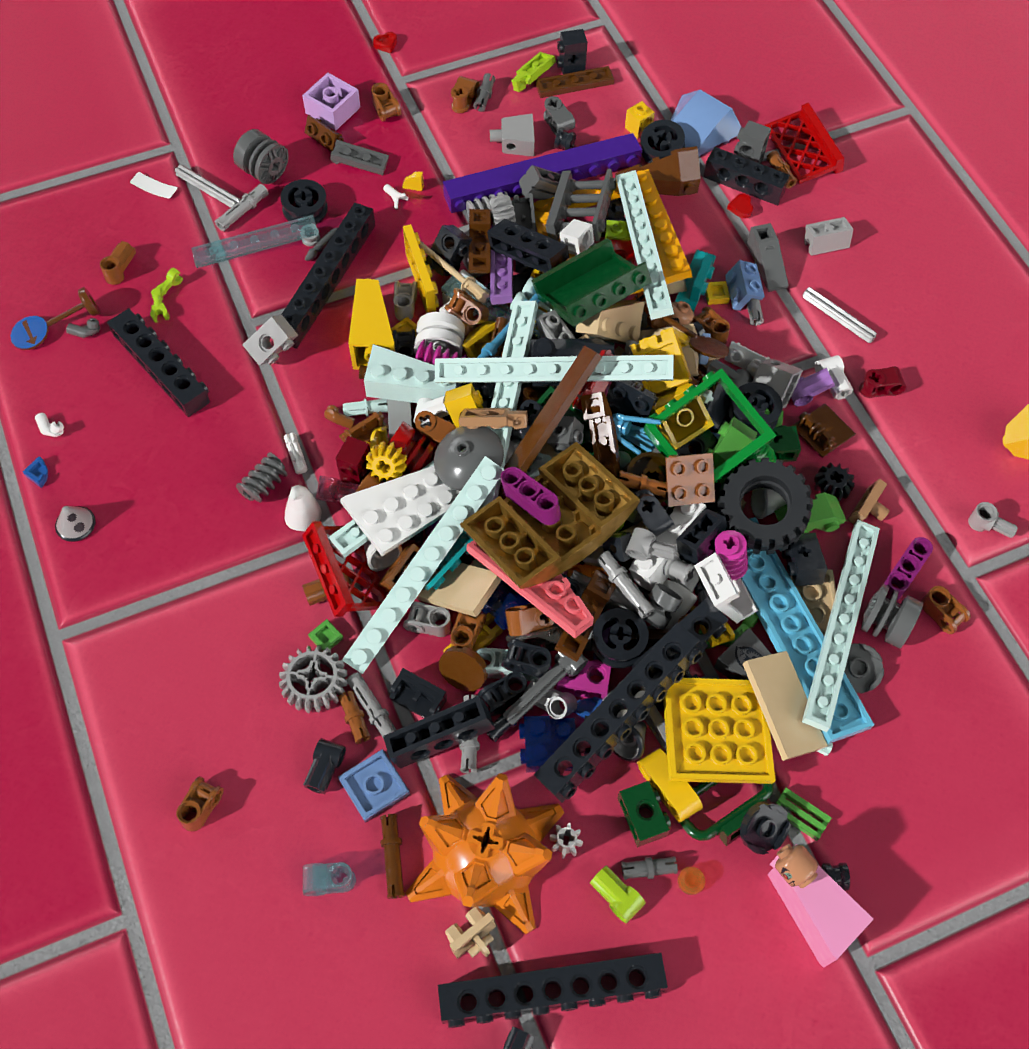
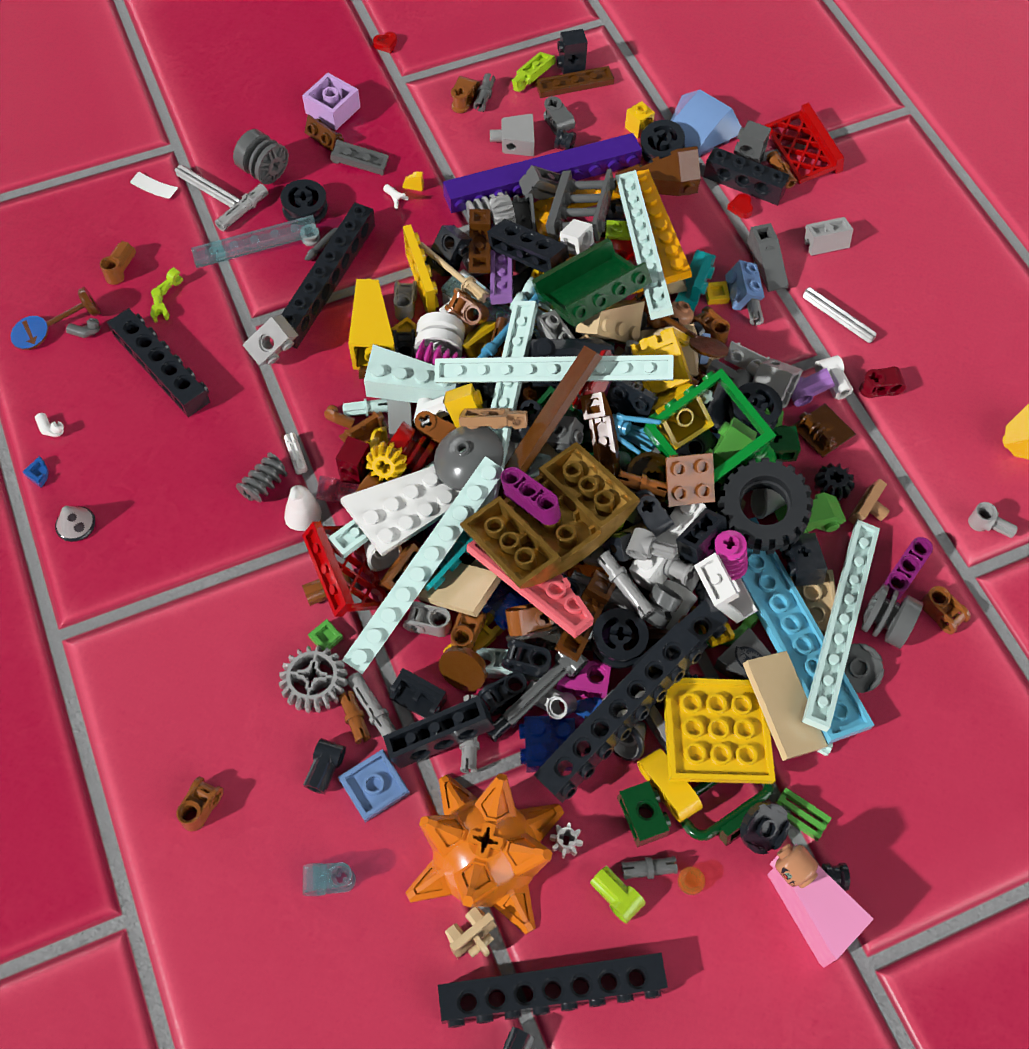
dark orange piece [371,82,401,122] -> none
reddish brown pin [380,814,405,899] -> none

